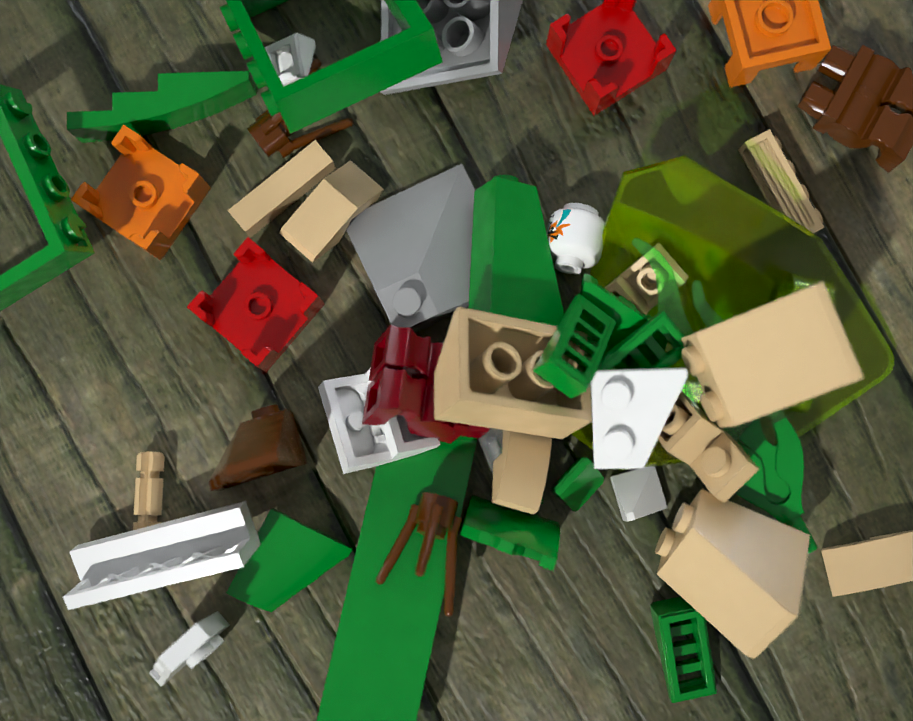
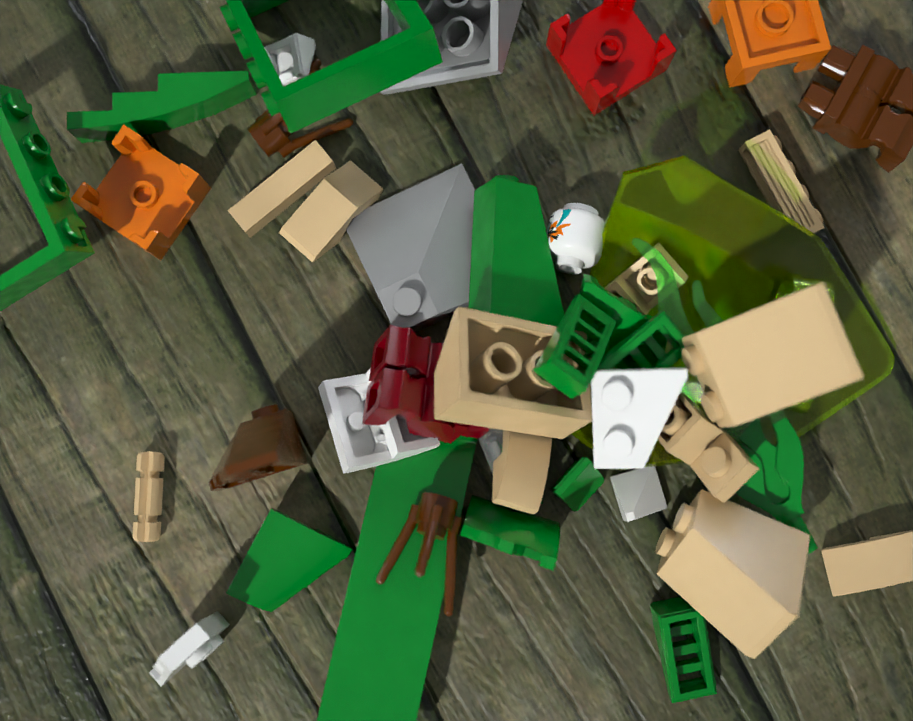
white fence [63,501,261,610] -> none
red panel [187,237,325,372] -> none

